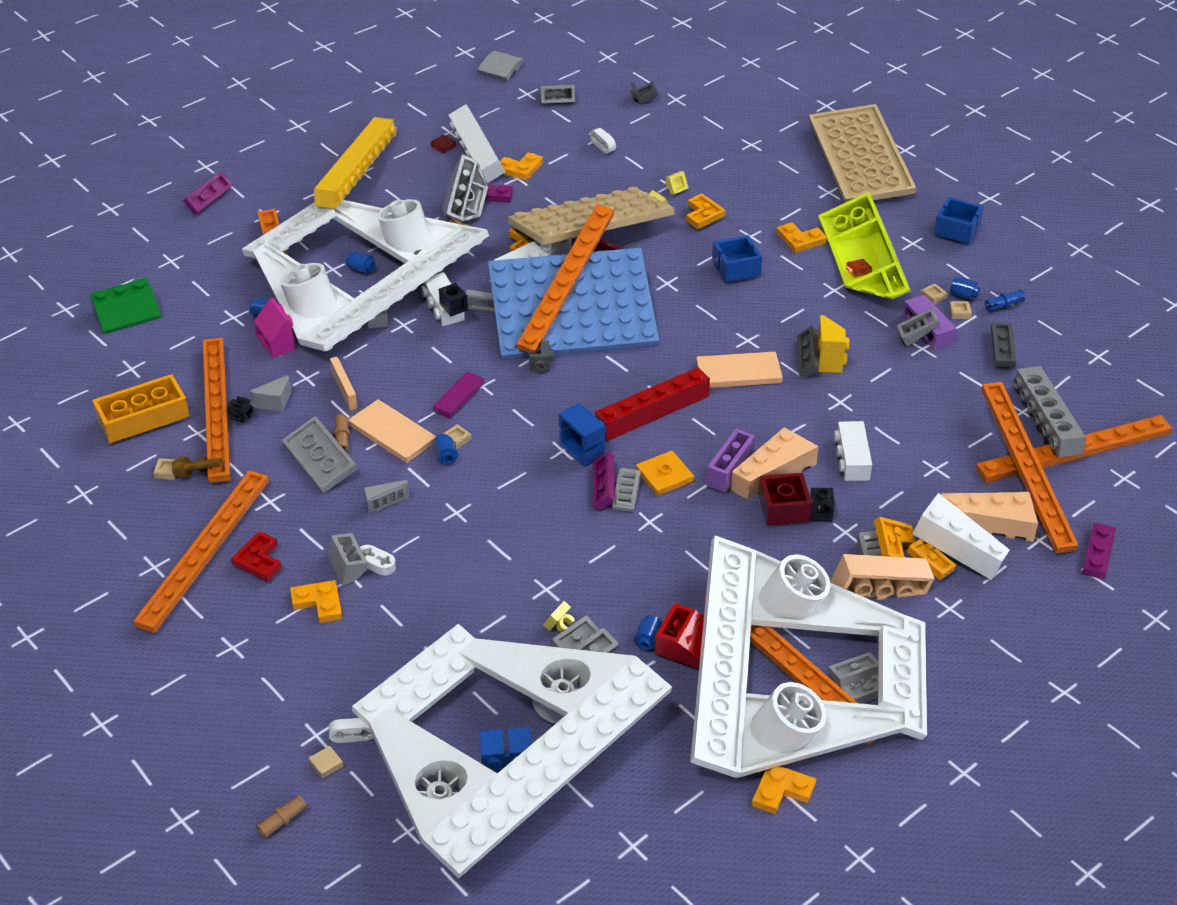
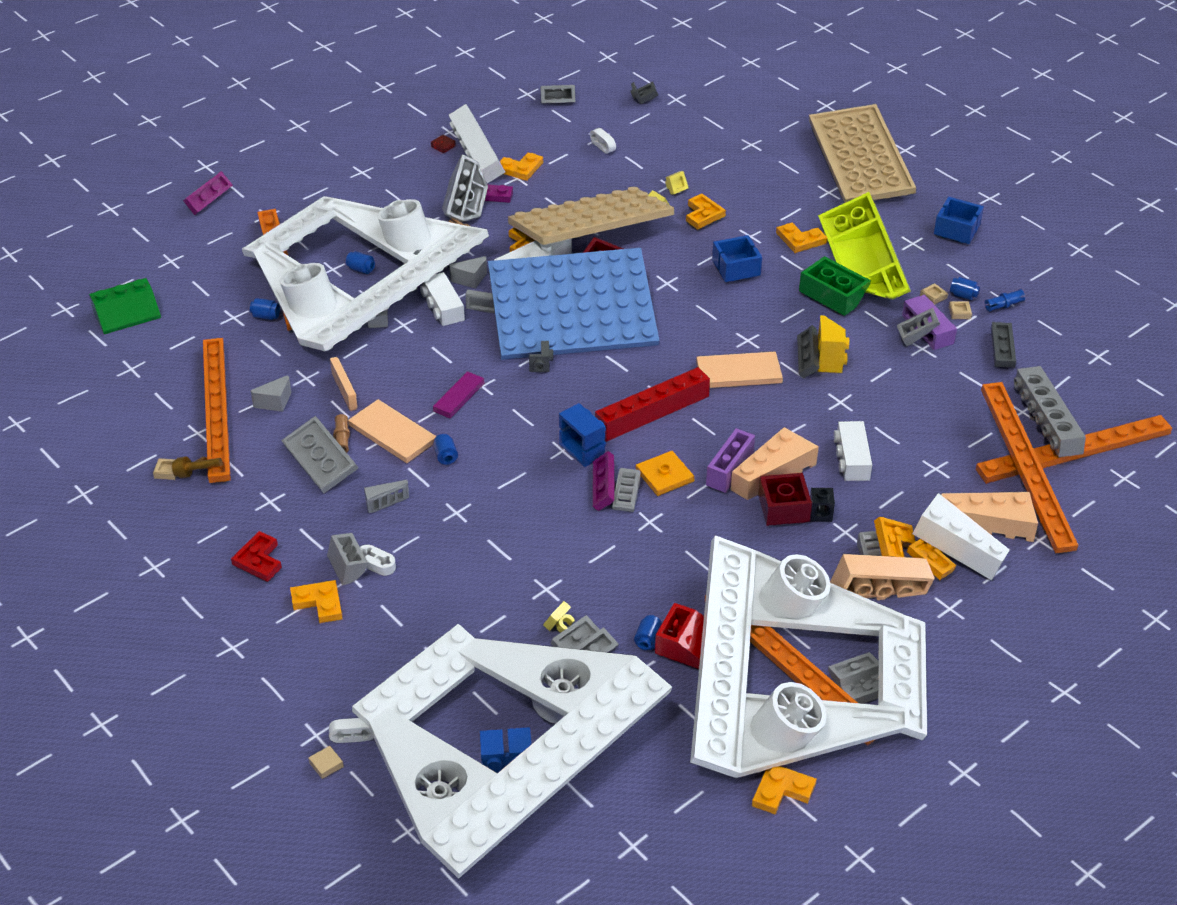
light orange brick [92,374,190,444] -> none
orange plate [133,470,269,634] -> none
black gear [227,396,254,423] -> none
dark pink slope [254,298,296,358] -> none
medium nougat pin [256,794,307,839] -> none
yellow brick [314,117,397,209] -> none
black brick [438,282,468,317] -> none
tan tile [443,424,472,449] -> none
light grey slope [477,51,524,82] -> none
orange plate [517,204,614,354] -> none
clear red tile [846,259,872,277] -> none
magenta plate [1082,523,1116,580] -> none
none -> light grey slope [449,256,487,288]
none -> green slope [799,256,871,316]

